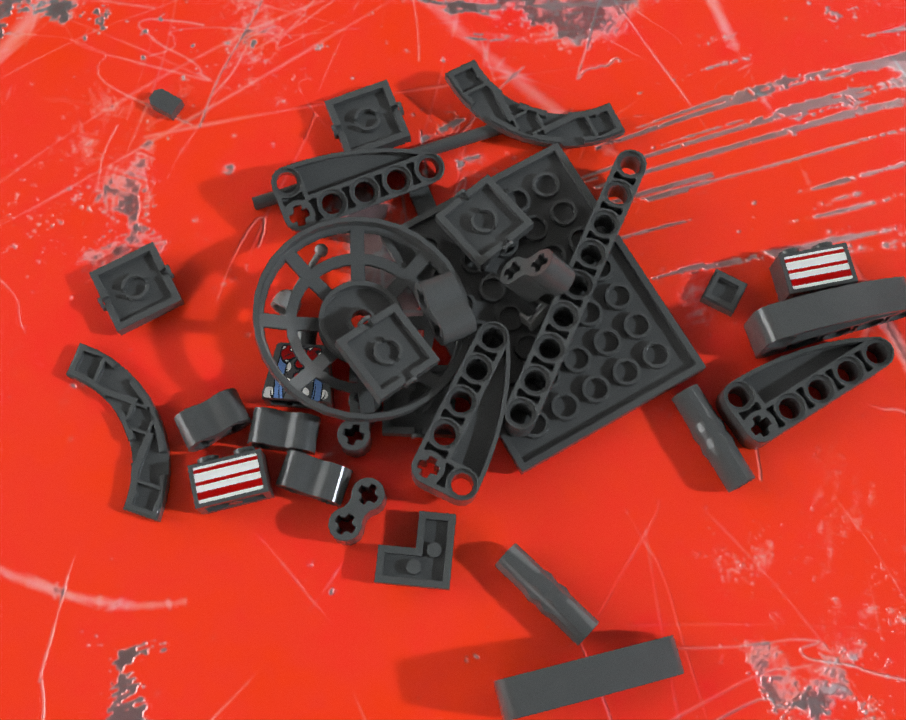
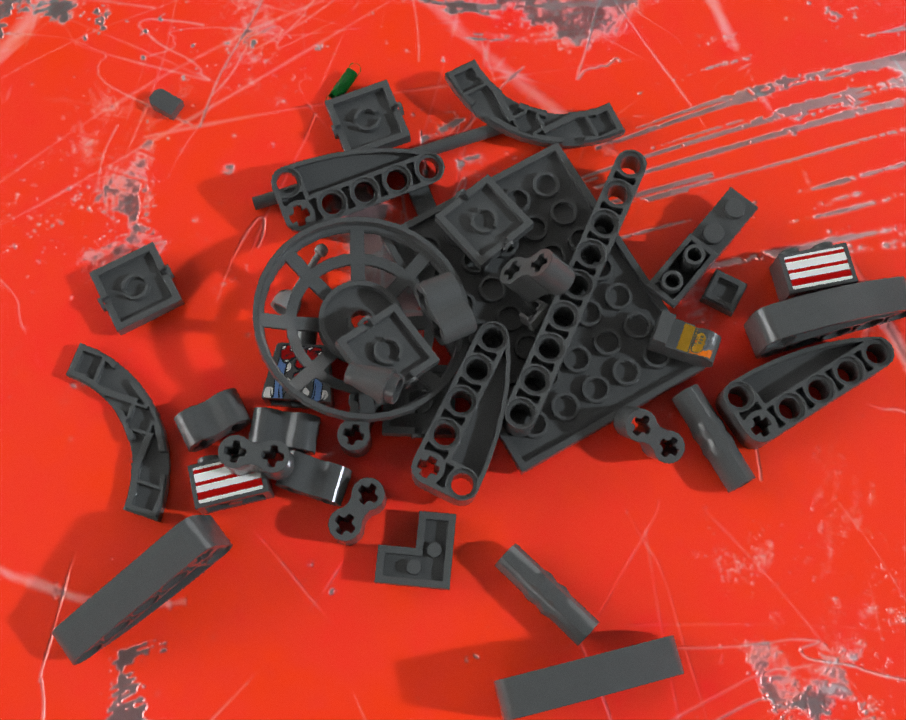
none -> dark grey beam [52,515,233,665]
none -> dark grey axle [218,435,295,480]
none -> green piece [325,63,361,101]
none -> dark grey cone [344,362,404,405]
none -> dark grey axle [613,406,685,464]
none -> dark grey slope [646,187,758,308]
none -> dark grey leg [646,310,721,368]

